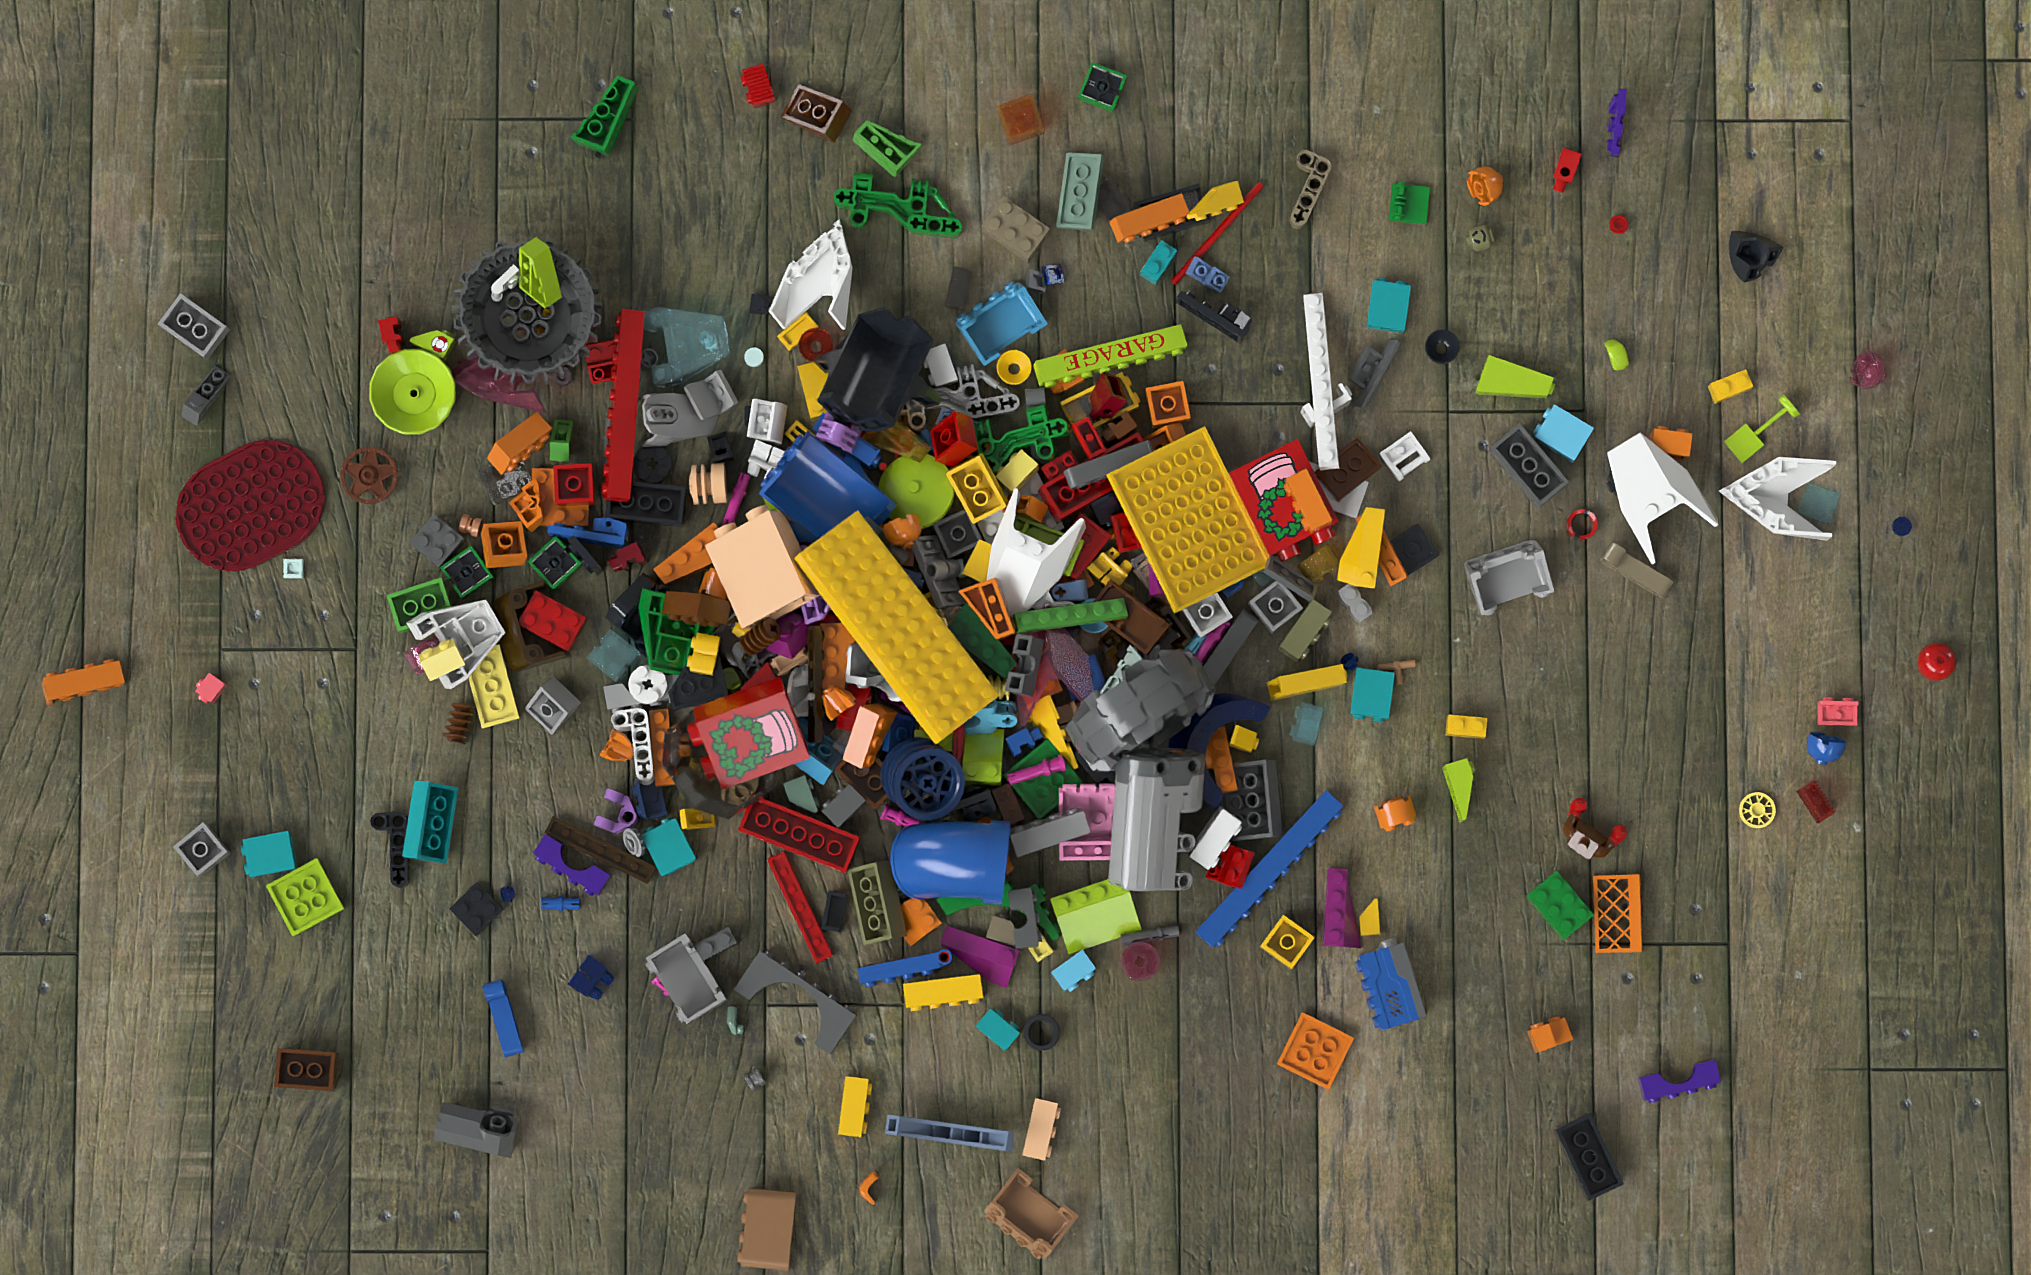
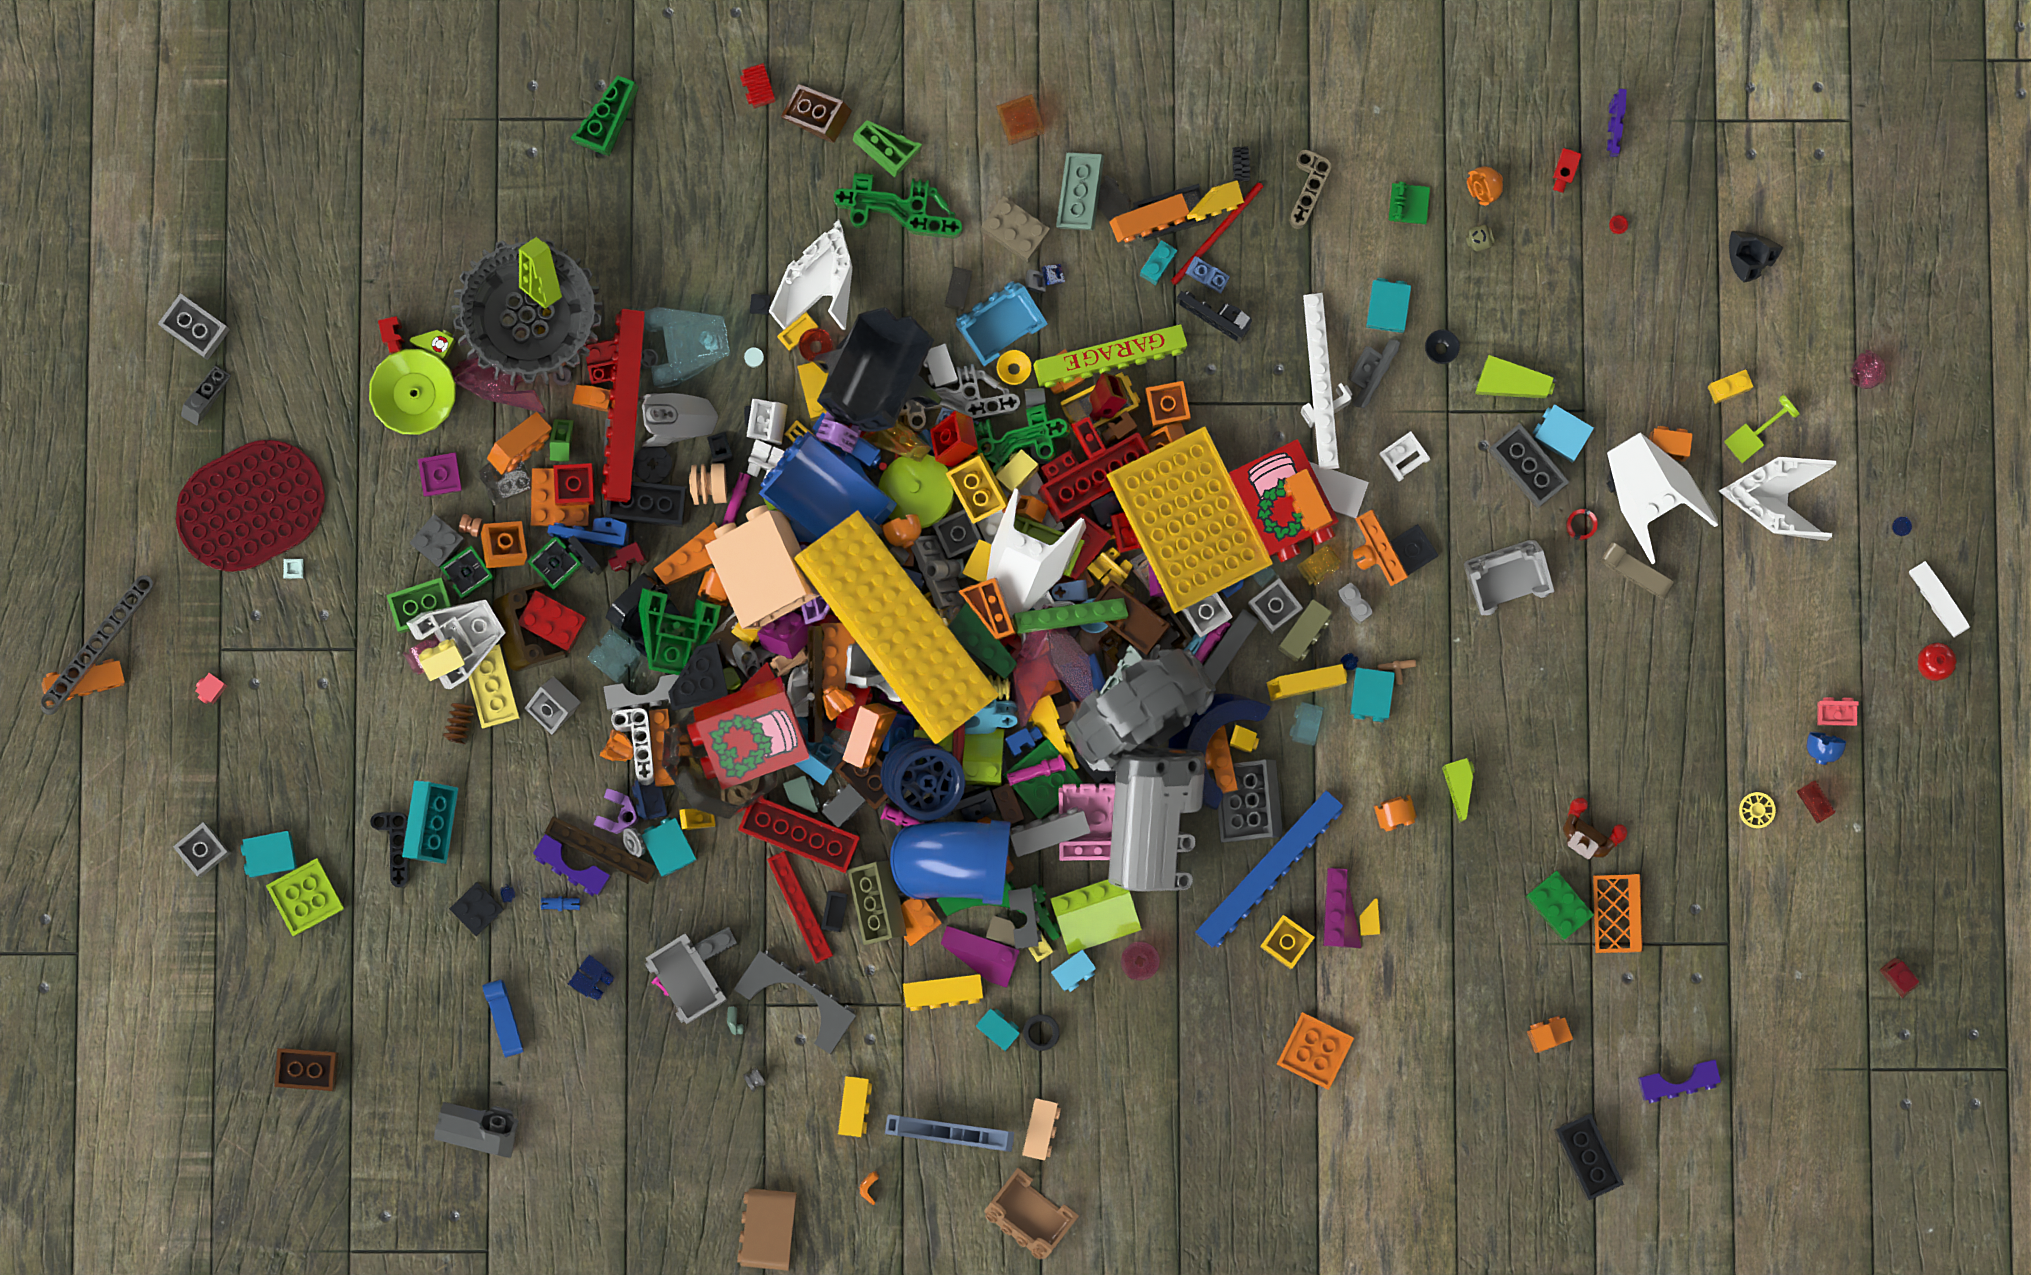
copper wheel [340,447,398,504] -> none
white plate [491,264,519,302] -> none
orange slope [509,478,543,532] -> none
white plate [628,665,667,704] -> none
reddish brown brick [662,591,731,627] -> none
light grey bracket [684,370,739,420] -> none
yellow brick [687,633,721,676] -> none
reddish brown piece [740,618,781,655] -> none
blue hinge [857,949,952,988] -> none
dark grey arch [1005,634,1044,697] -> none
dark grey beam [1064,440,1154,490] -> none
piece [1078,62,1127,113] -> none
dark grey pin [1120,925,1180,947] -> none
white slope [1187,806,1242,870] -> none
red brick [1205,845,1254,889] -> none
dark grey plate [1263,555,1318,602] -> none
reddish brown tile [1314,438,1382,502] -> none
yellow wedge [1337,507,1385,588] -> none
blue piece [1355,938,1427,1031] -> none
yellow brick [1445,715,1487,739] -> none
lime hair [1604,339,1629,370] -> none
clear light blue piece [1797,483,1840,524] -> none
none -> dark grey beam [41,575,153,715]
none -> magenta plate [418,453,462,497]
none -> orange slope [572,385,612,412]
none -> black tyre [1232,146,1250,181]
none -> dark red torso [1879,958,1919,999]
none -> white slope [1909,562,1970,638]

